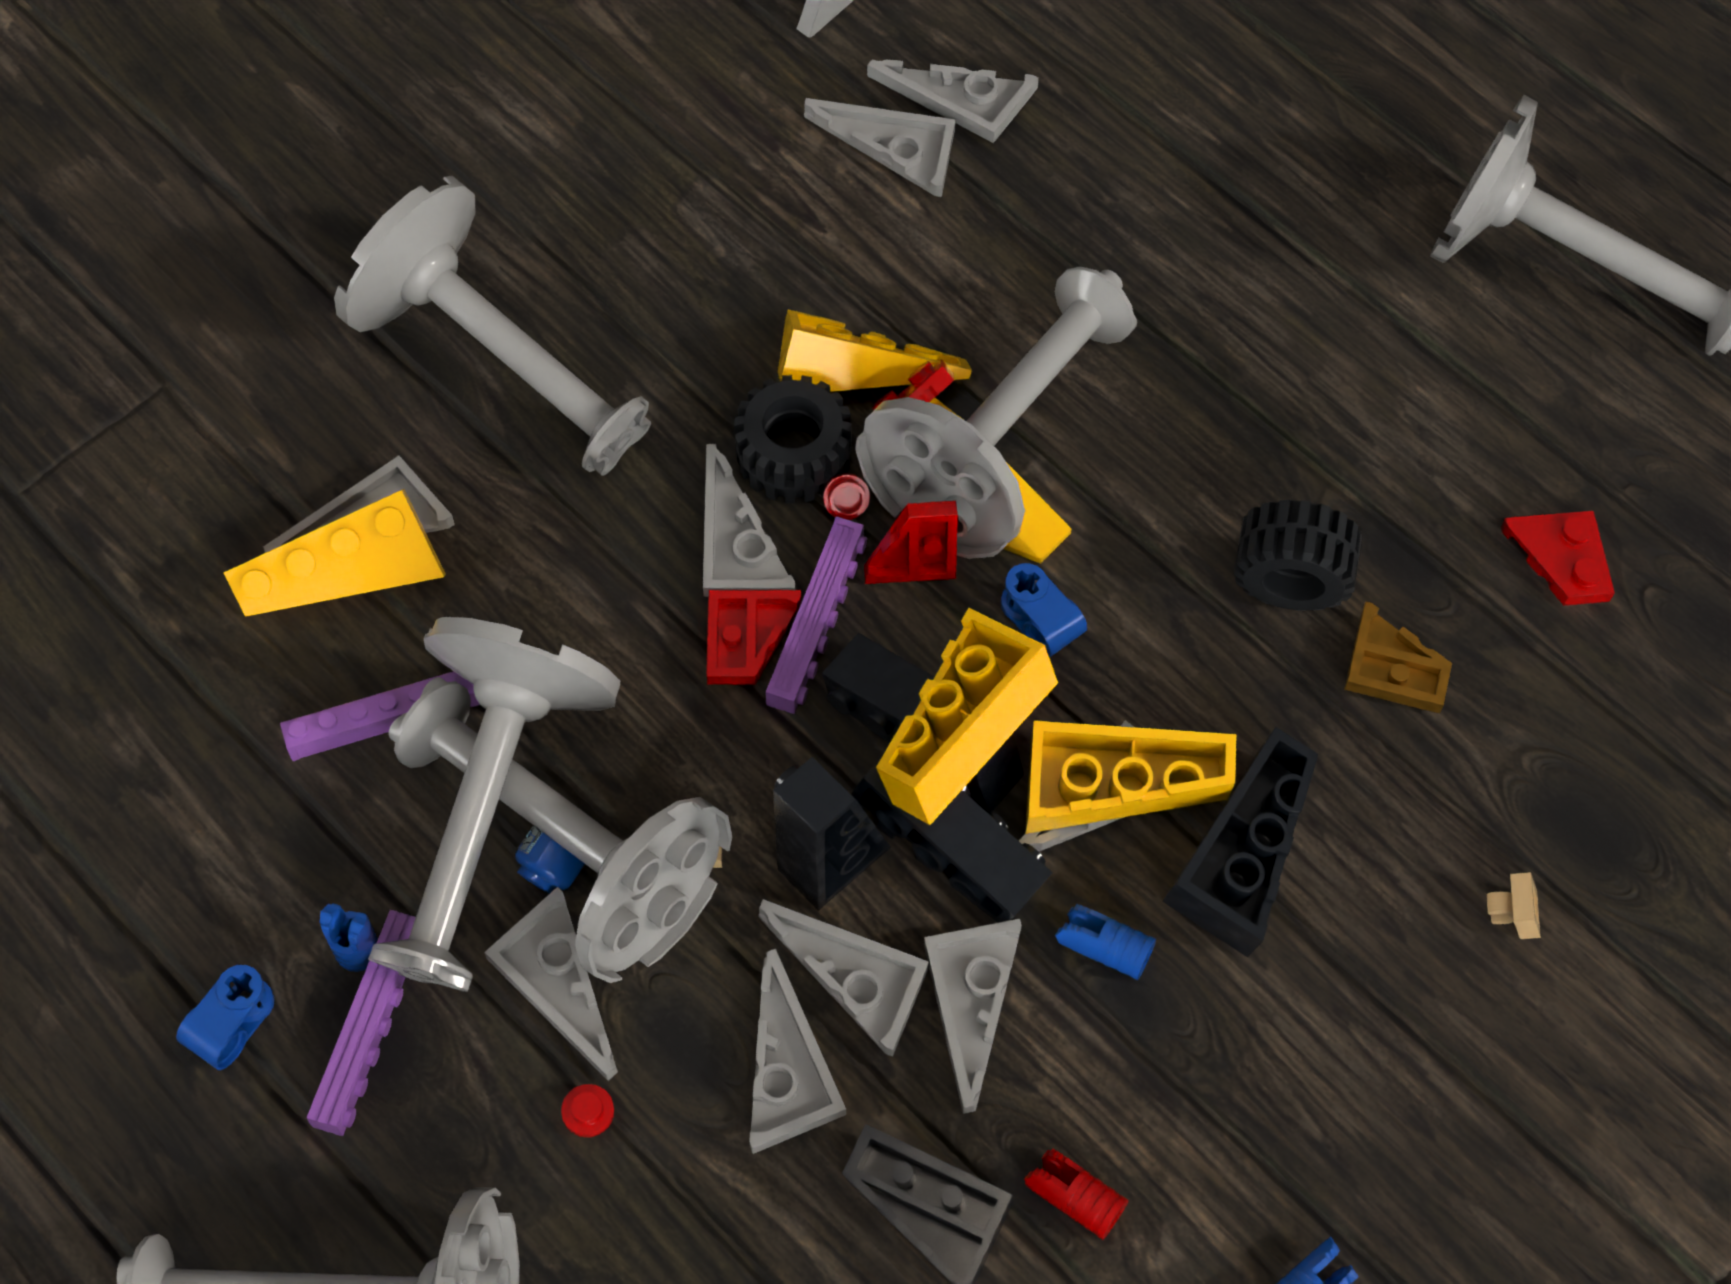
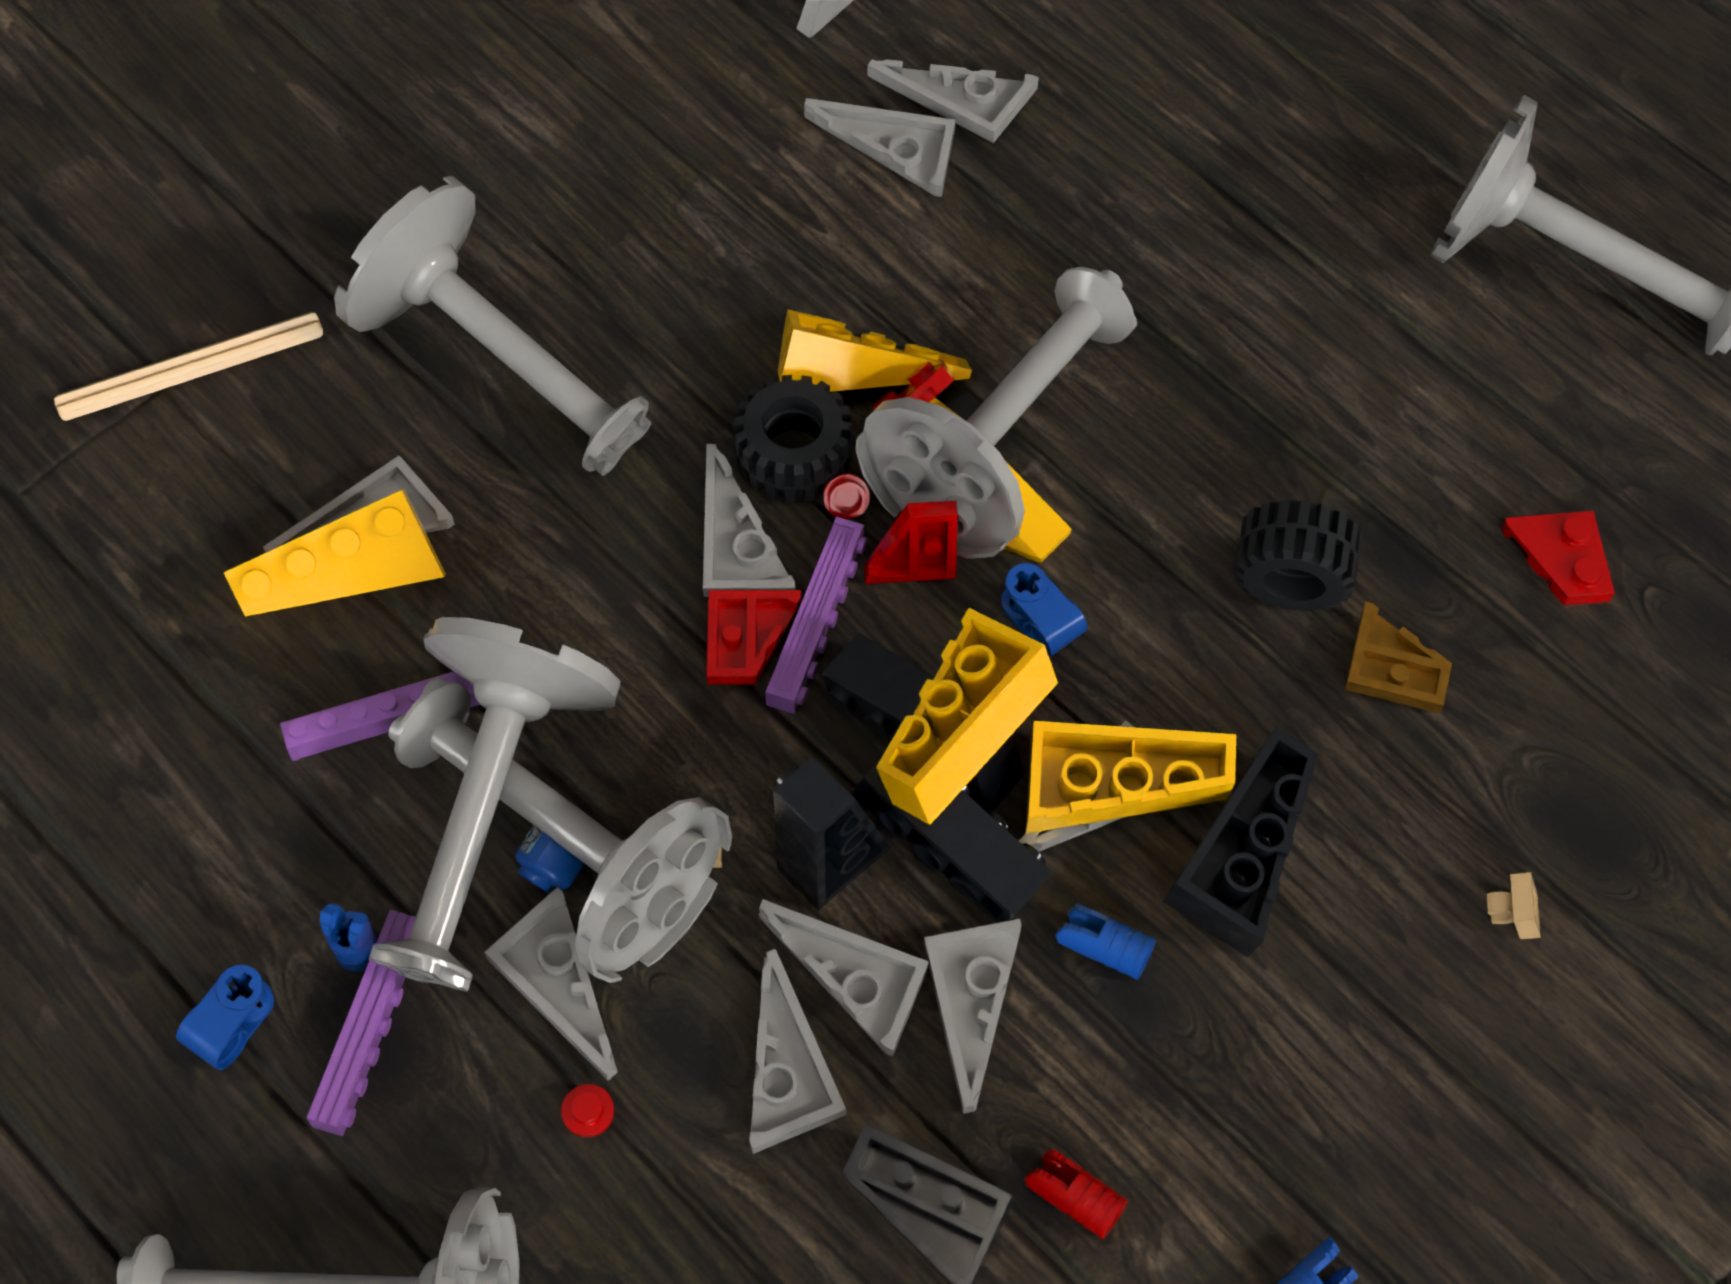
none -> tan axle [54,312,323,421]

